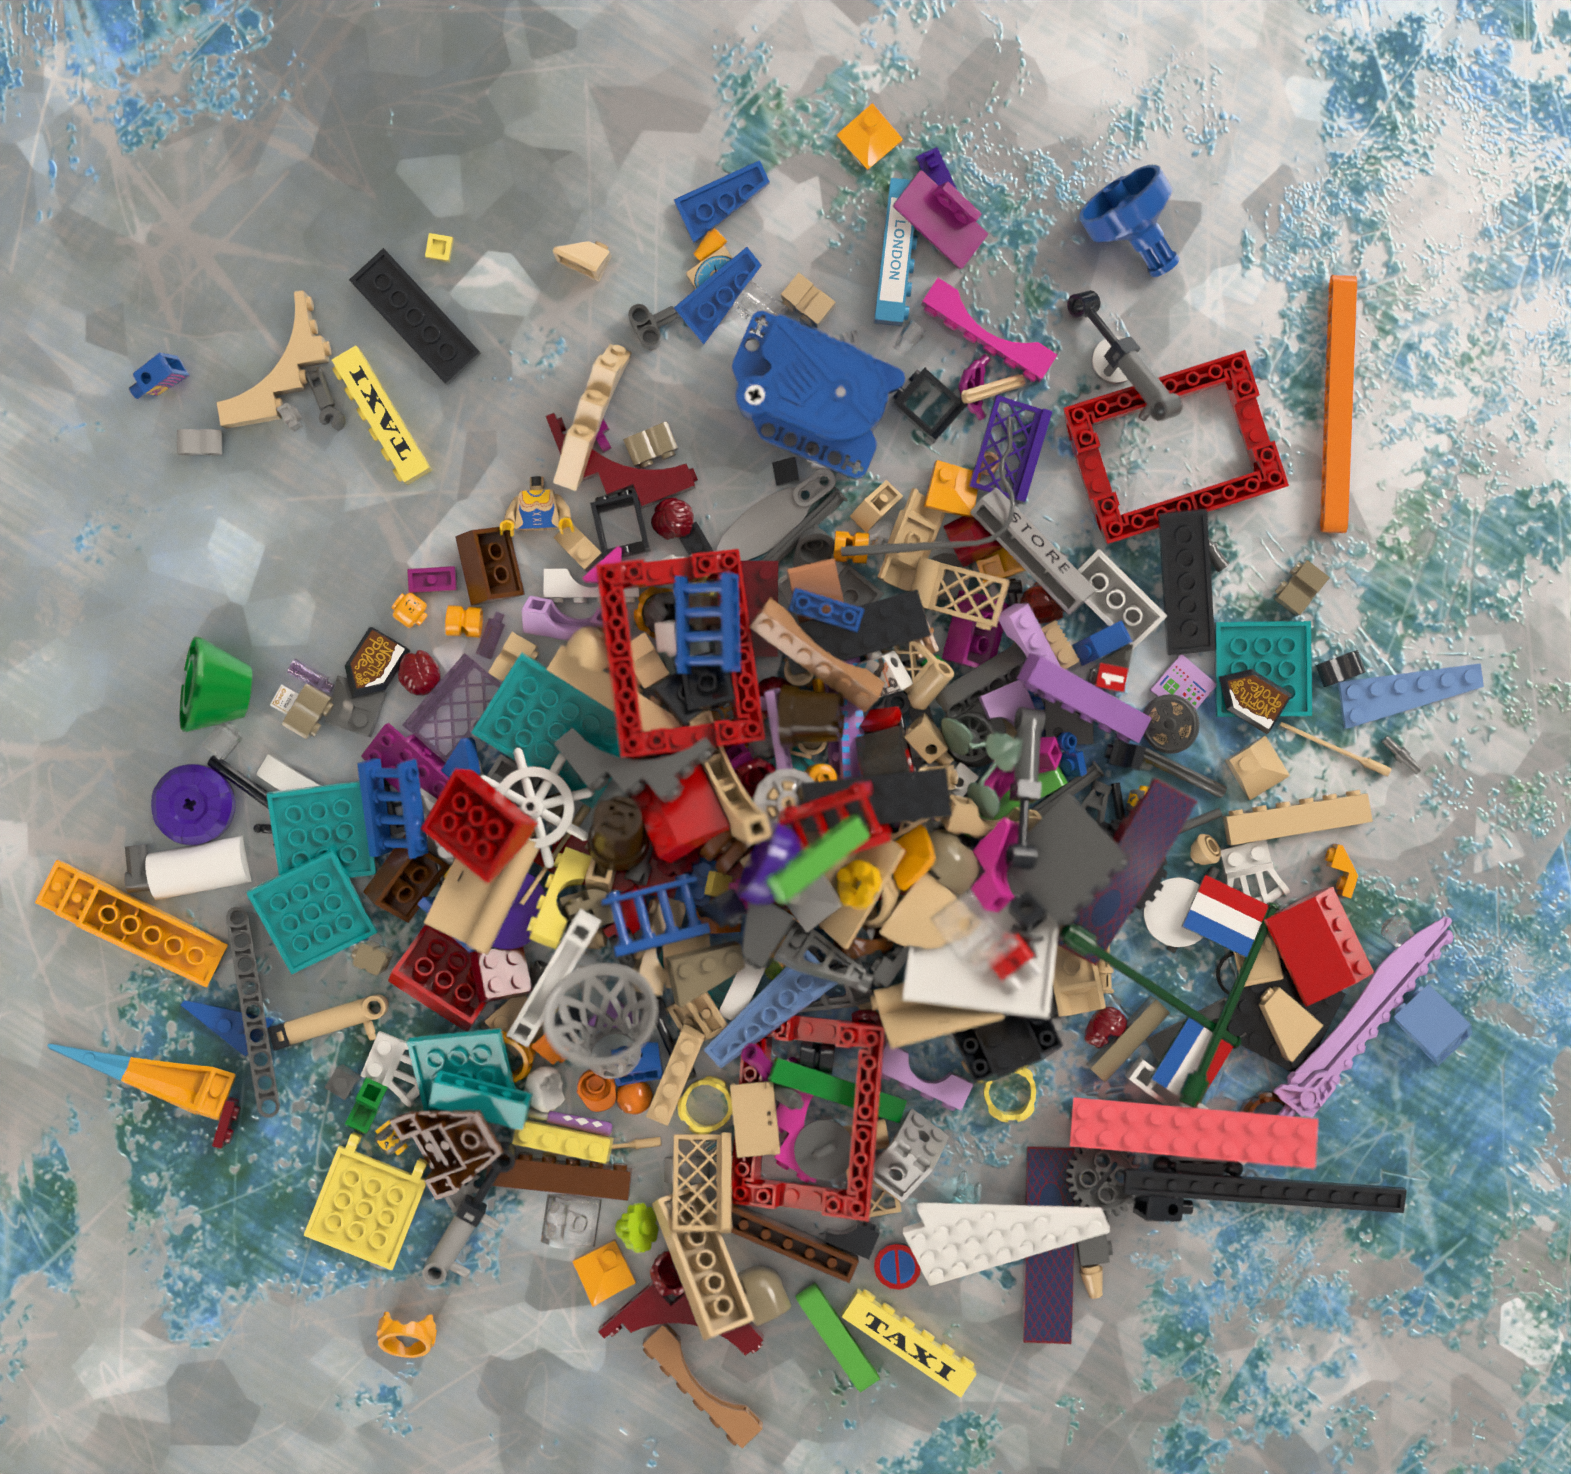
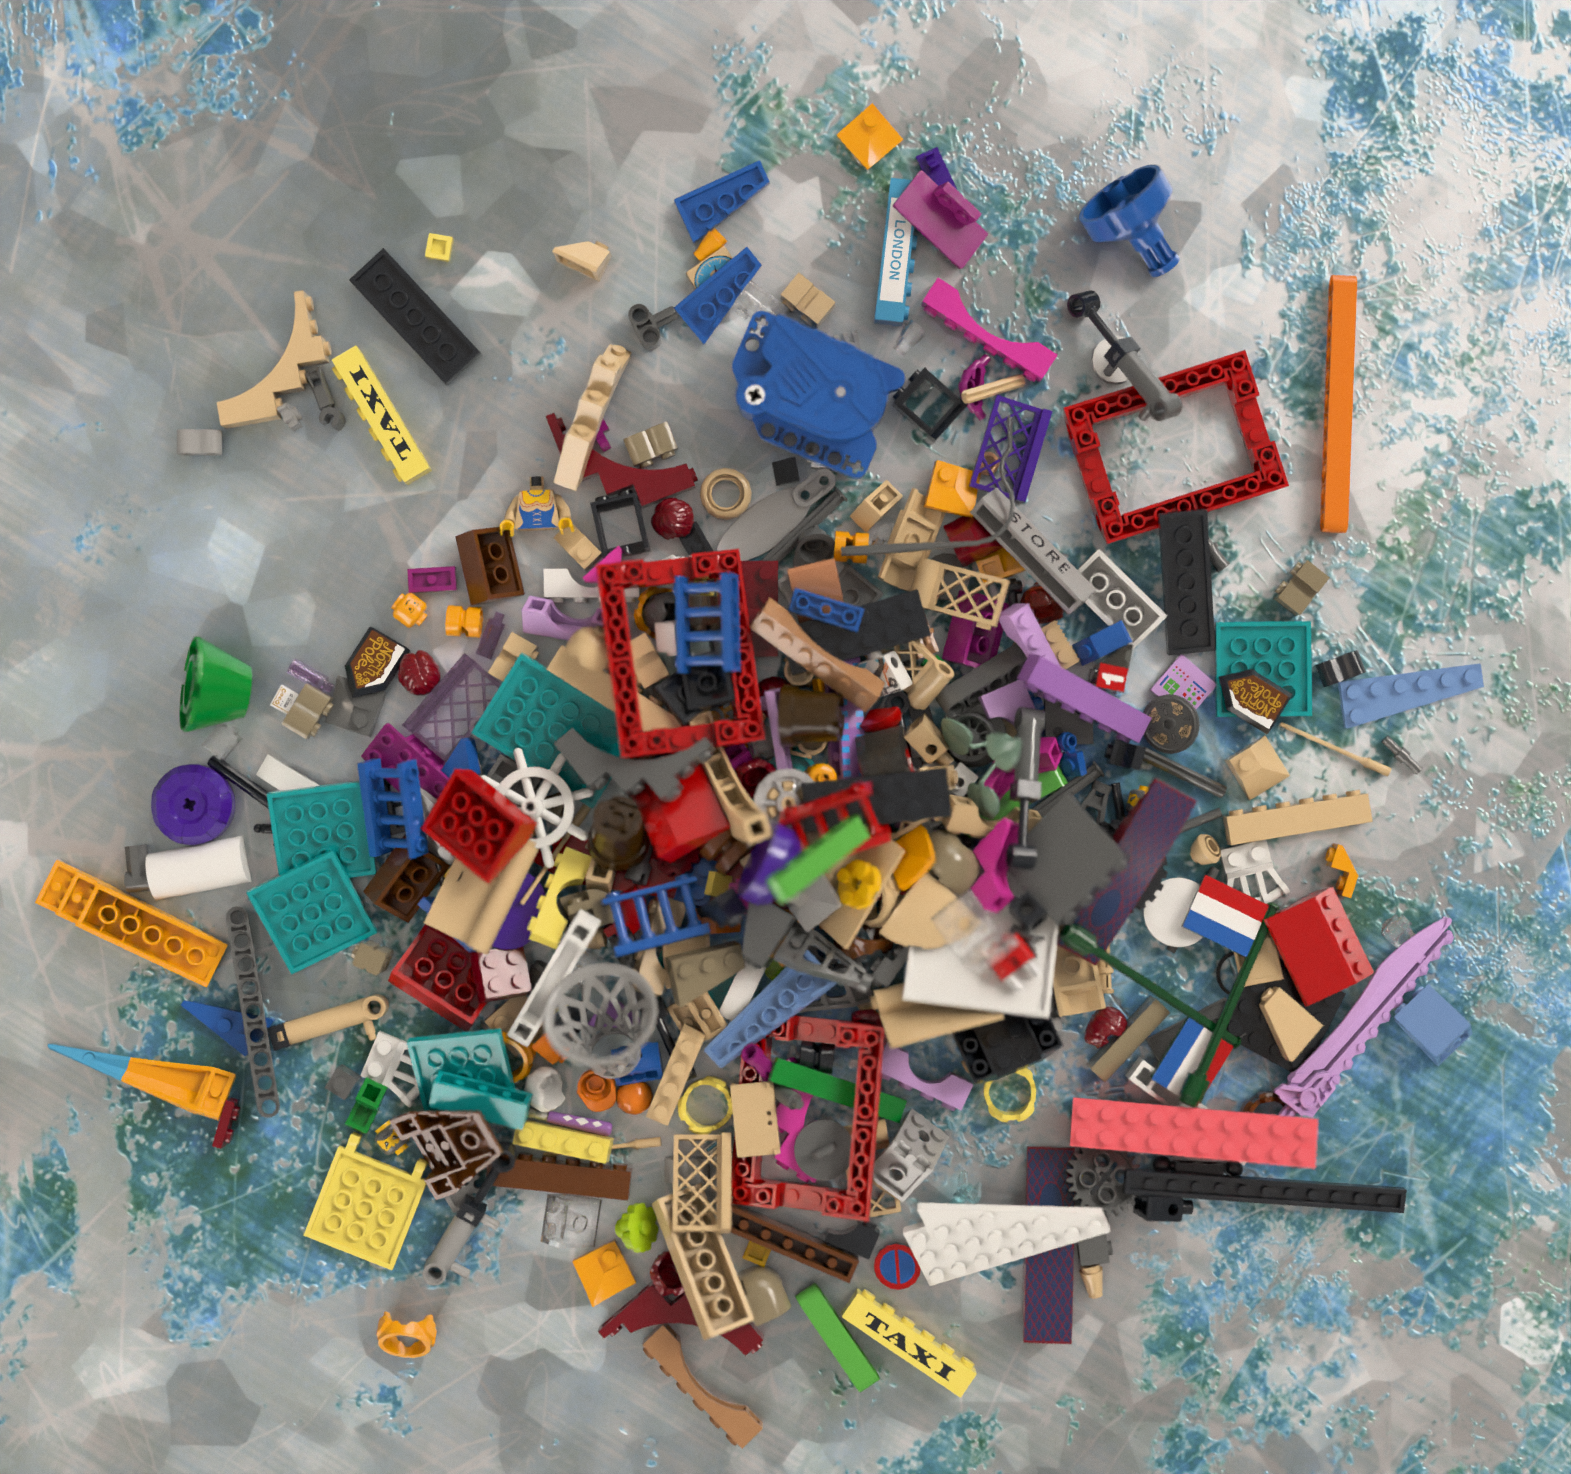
blue torso [129,352,190,399] -> none
none -> tan wheel [700,468,752,520]
none -> yellow tile [742,1241,771,1267]

